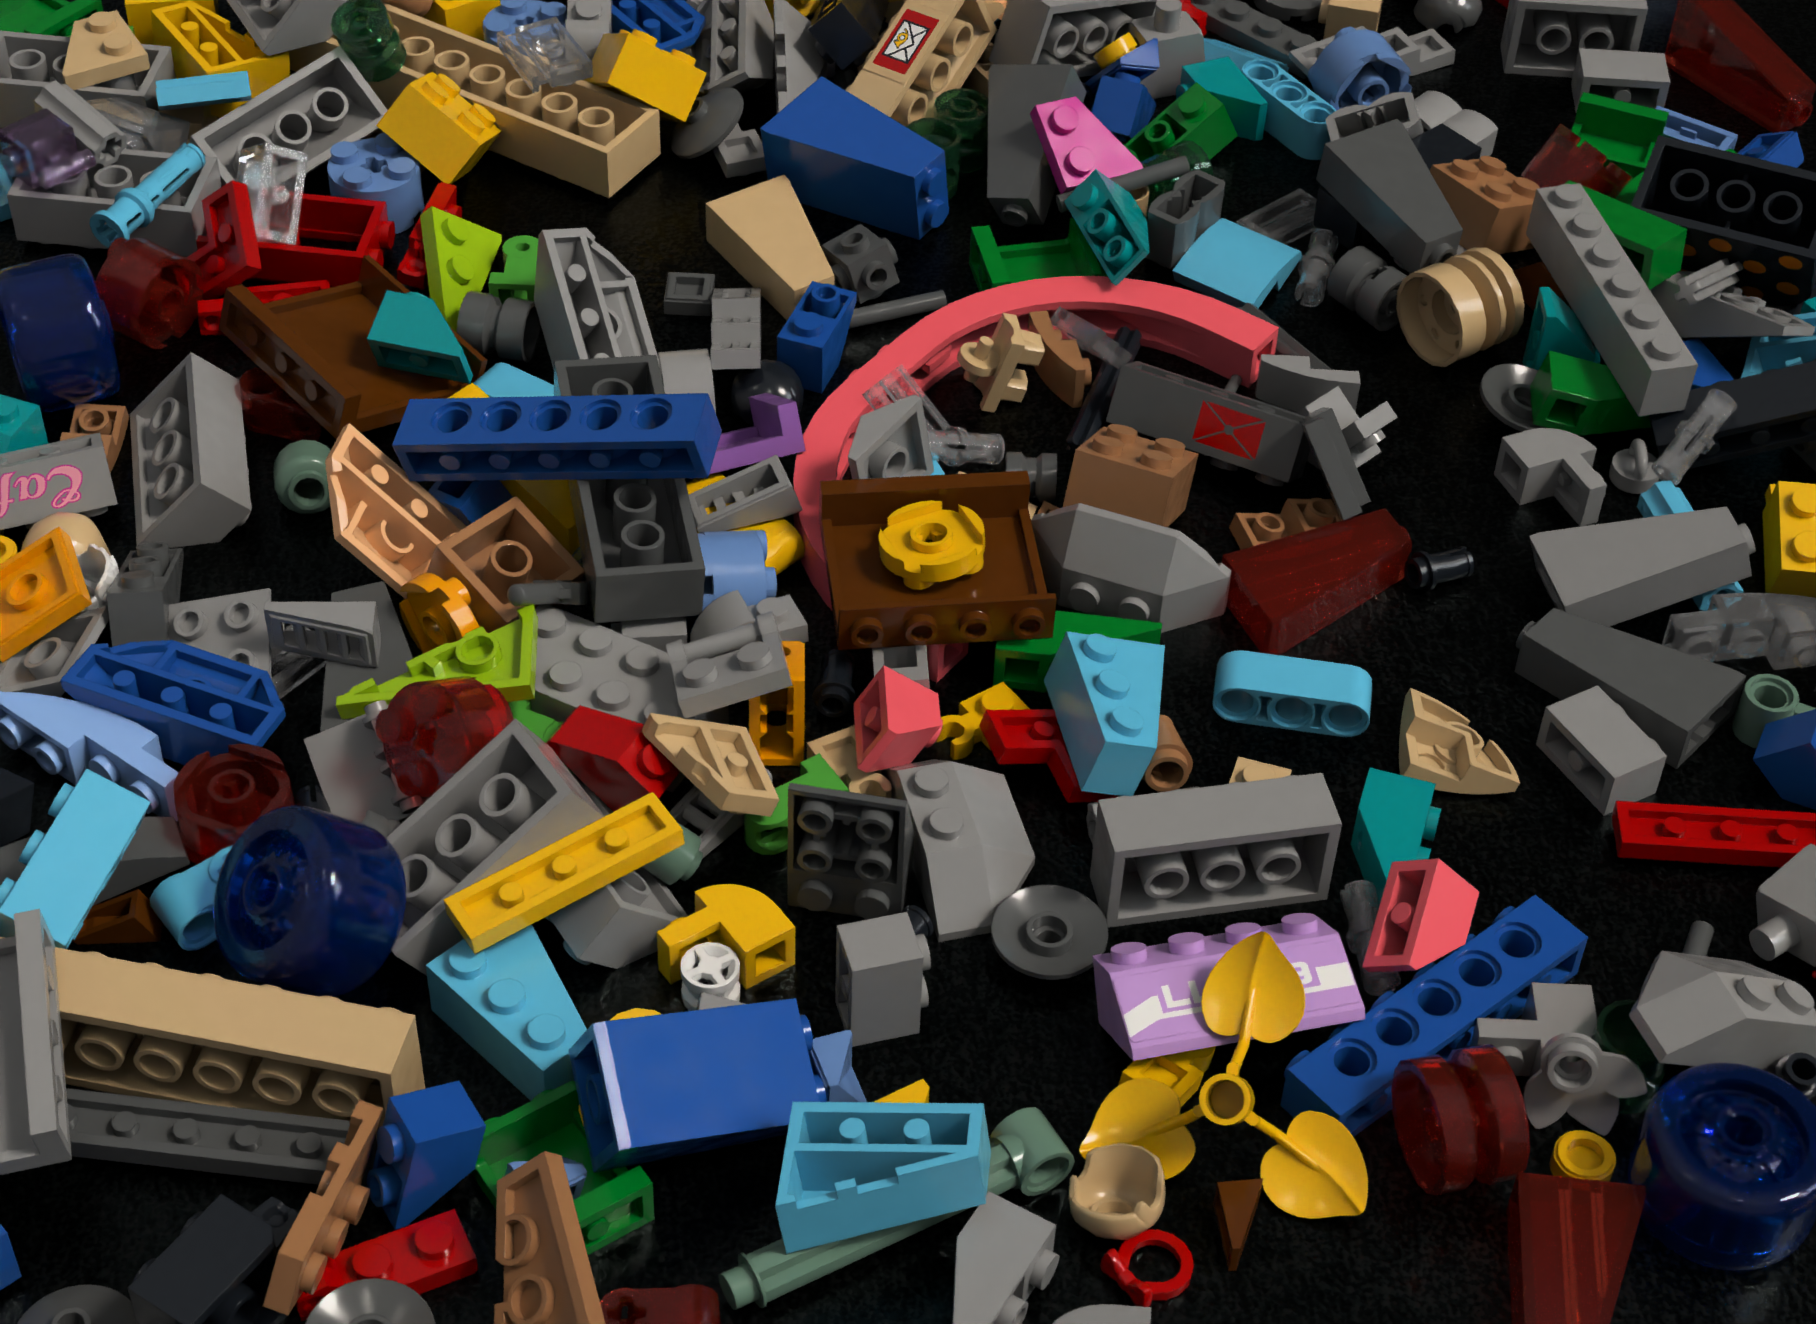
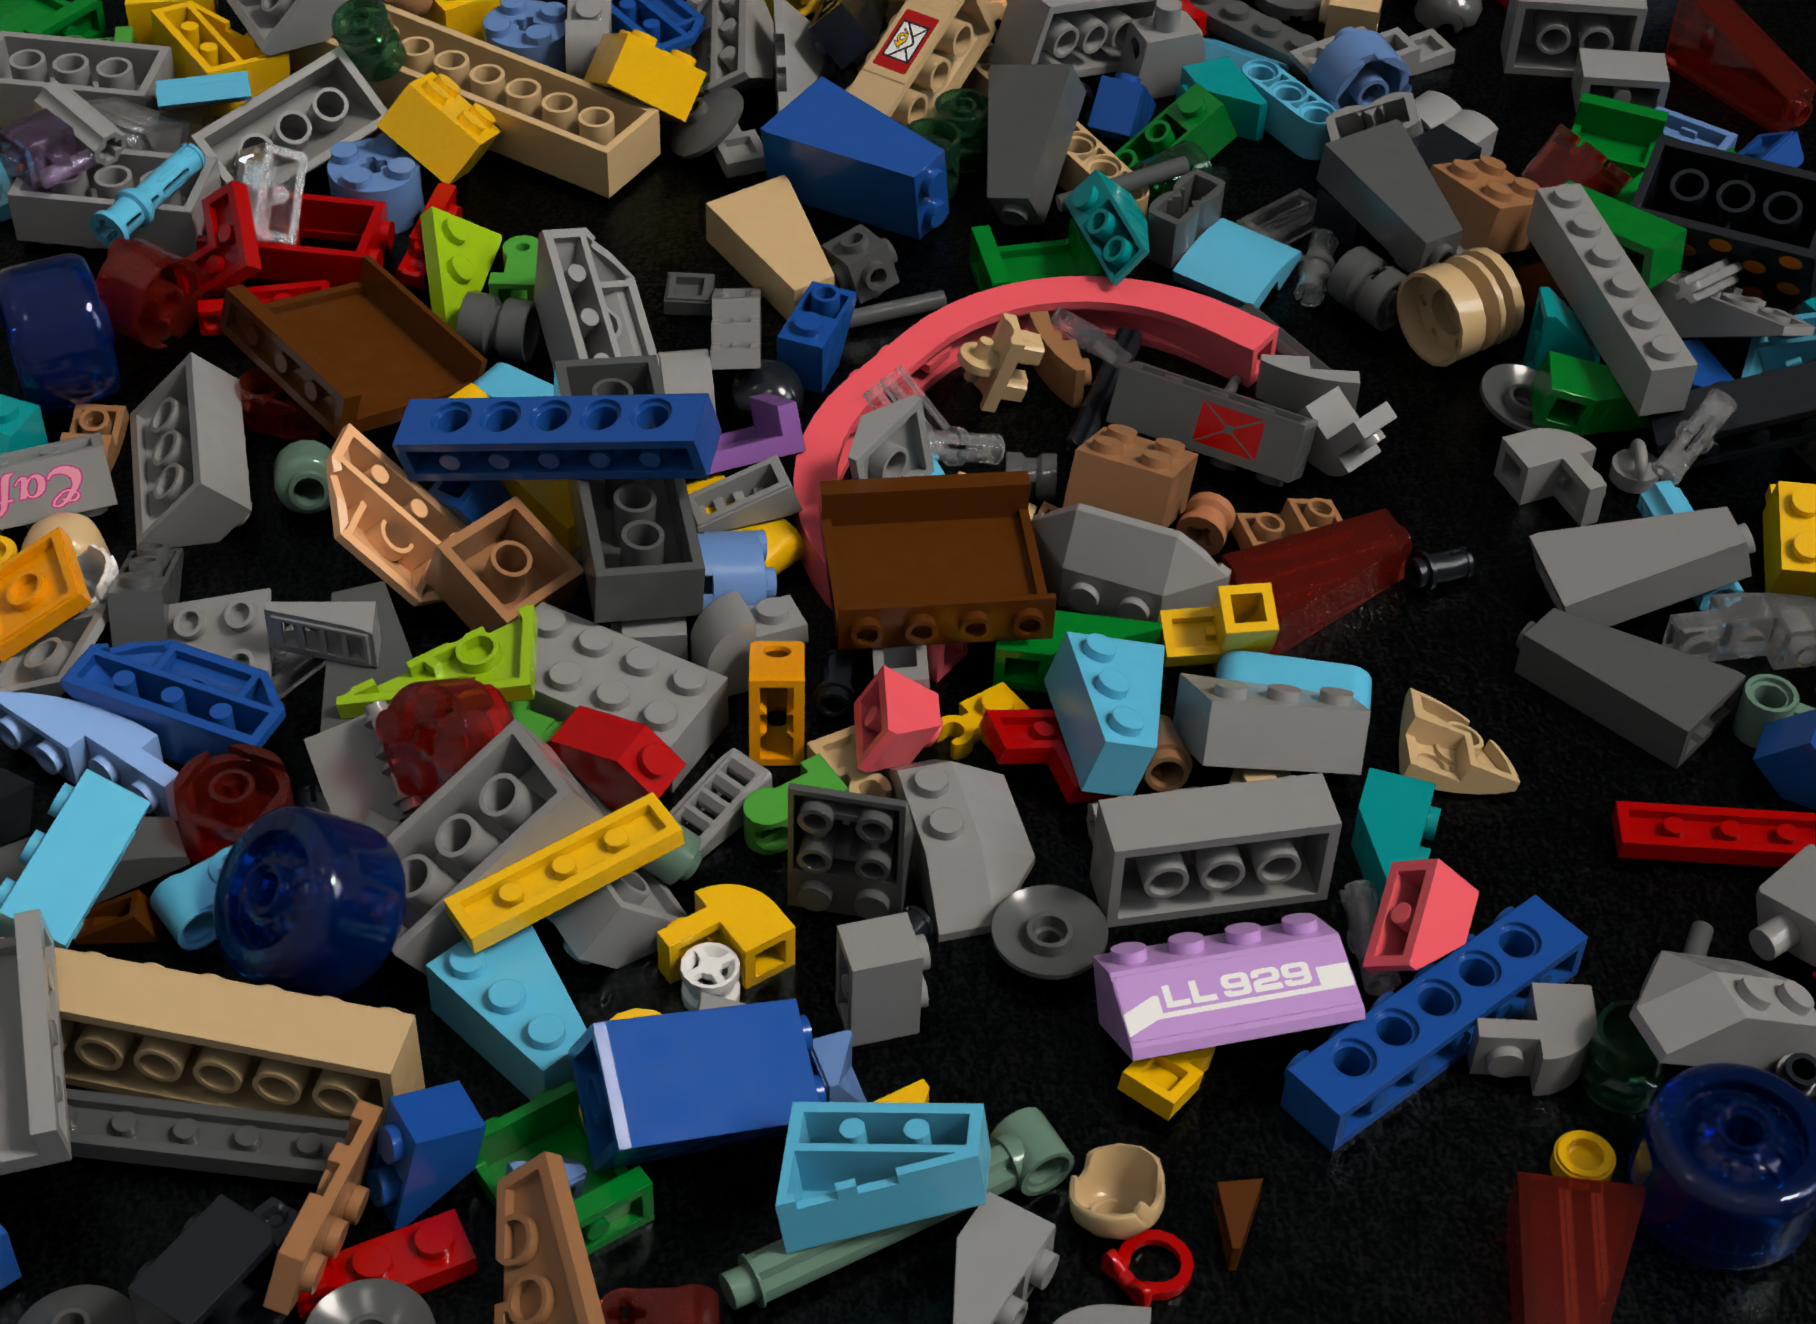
tan wing [62,10,150,90] -> none
teal slope [367,290,473,384] -> none
light orange plate [399,572,481,653] -> none
clear plate [497,17,593,93] -> none
dark grey bar [507,580,588,606] -> none
tan wing [642,713,780,817] -> none
light grey plate [666,611,793,719] -> none
yellow plate [878,500,985,590] -> none
wing [1030,96,1143,194] -> none
yellow plant [1079,932,1368,1219] -> none
blue slope [1085,38,1160,94] -> none
yellow tile [1093,32,1138,69] -> none
dark grey slope [1301,407,1371,520] -> none
clear red wheel [1391,1044,1530,1196] -> none
light grey plate [1523,1032,1647,1136] -> none
light grey brick [1536,685,1667,816] -> none
none -> yellow brick [1157,582,1279,673]
none -> light grey wedge [1173,673,1371,775]
none -> nougat wheel [1176,492,1236,556]

